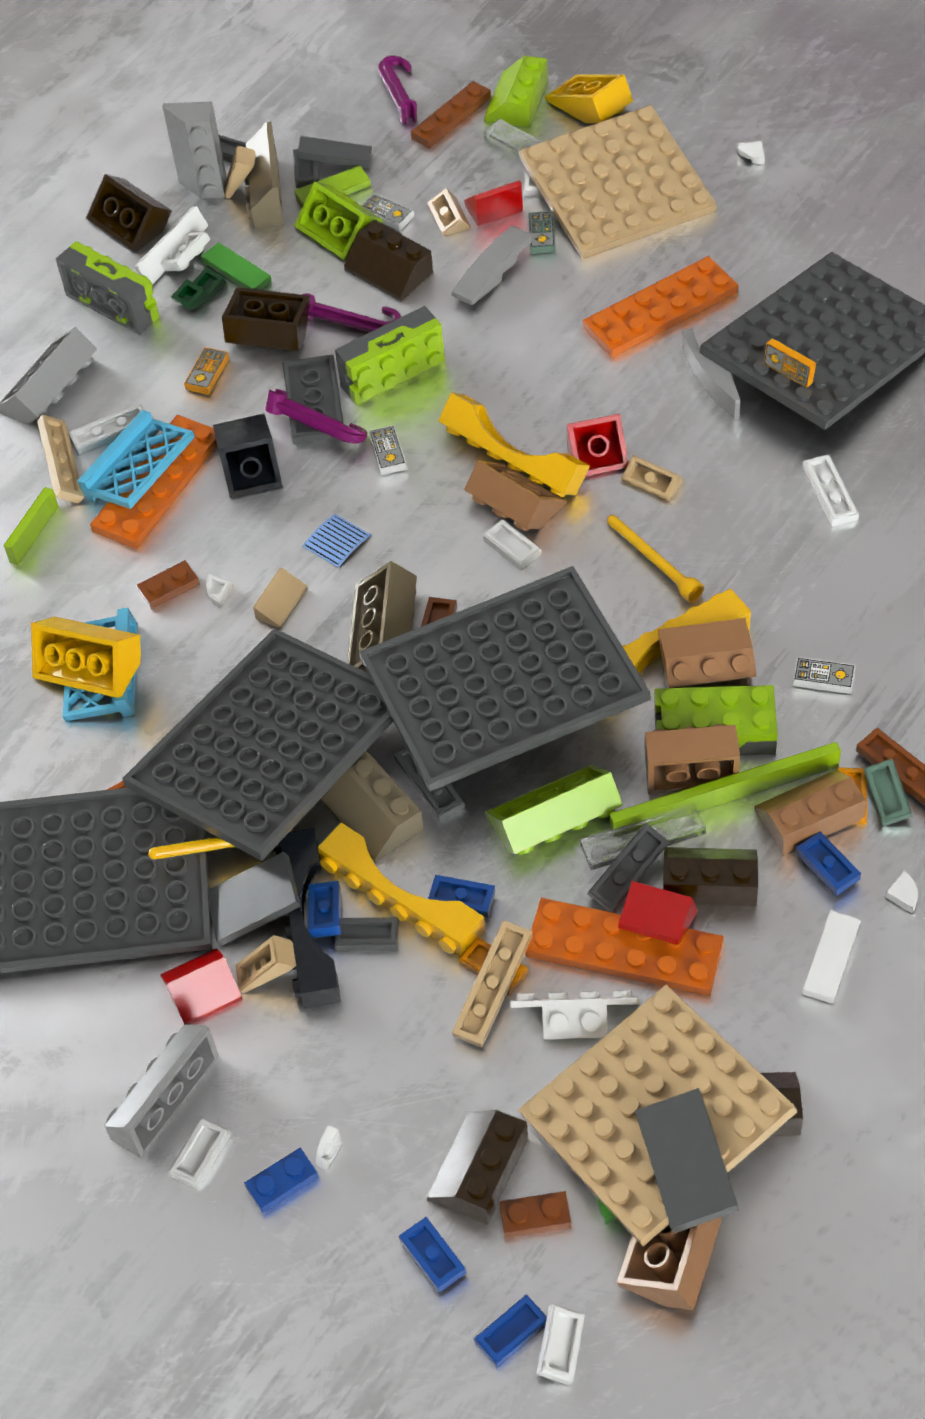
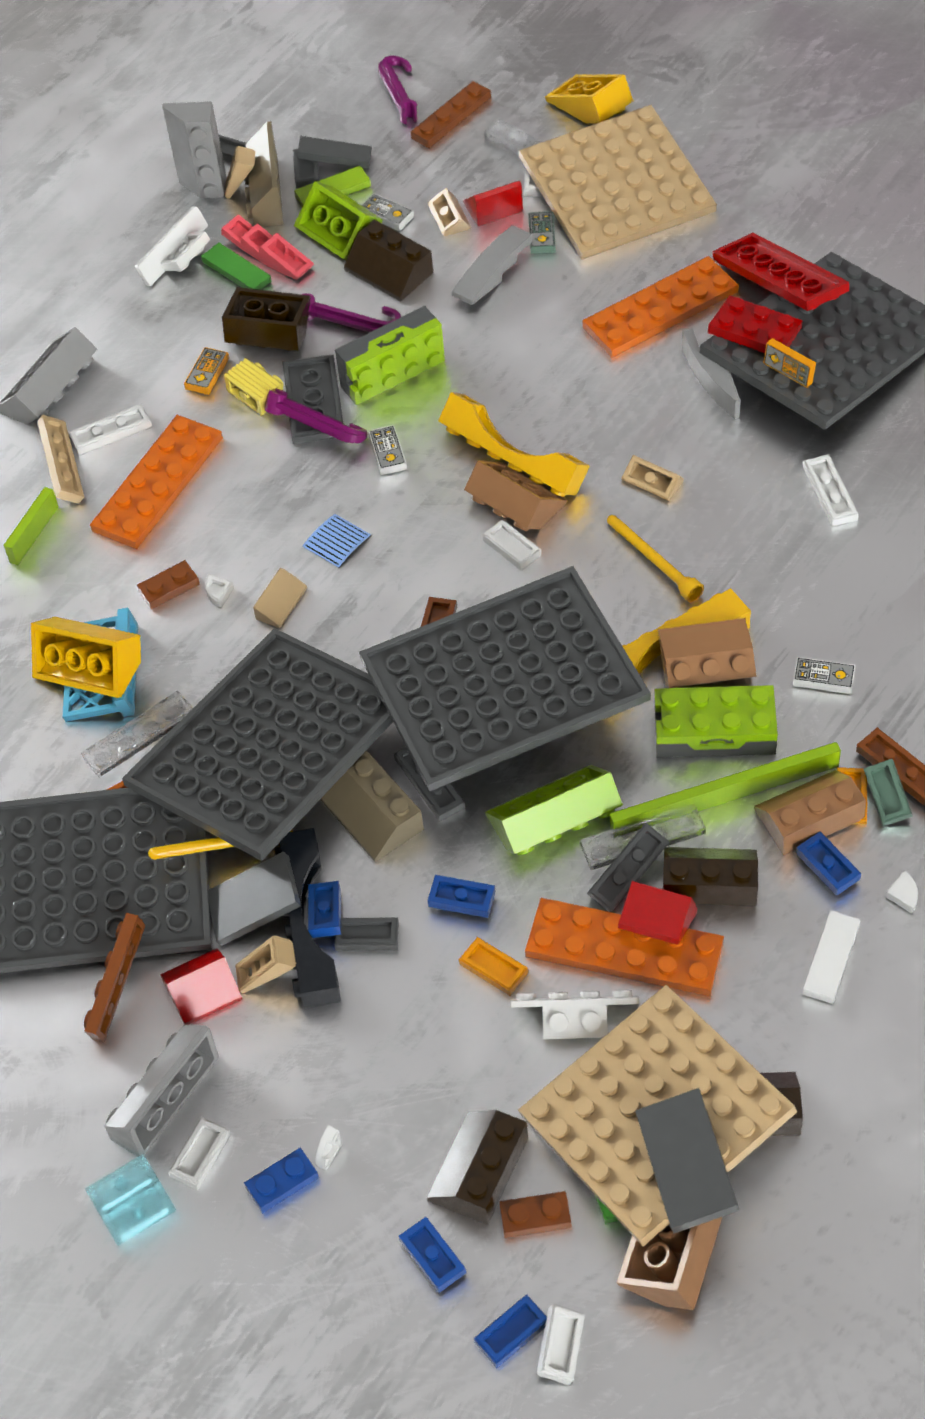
dark grey piece [56,241,159,335] -> none
medium azure fence [77,410,195,509] -> none
dark brown slope [86,174,172,252] -> none
dark green slope [171,267,227,311] -> none
black slope [213,413,283,498] -> none
yellow arch [318,822,486,957] -> none
dark tan slope [347,561,417,673] -> none
tan plate [452,920,533,1048] -> none
lime slope [484,56,548,128] -> none
red slope [566,414,629,476] -> none
medium nougat slope [644,724,740,794] -> none
white tile [737,141,765,164] -> none
none -> clear plate [81,691,193,778]
none -> dark orange plate [84,913,146,1043]
none -> clear light blue slope [85,1154,176,1246]
none -> coral slope [221,214,314,280]
none -> light yellow brick [224,358,284,416]
none -> red plate [707,295,803,353]
none -> red plate [712,233,849,311]

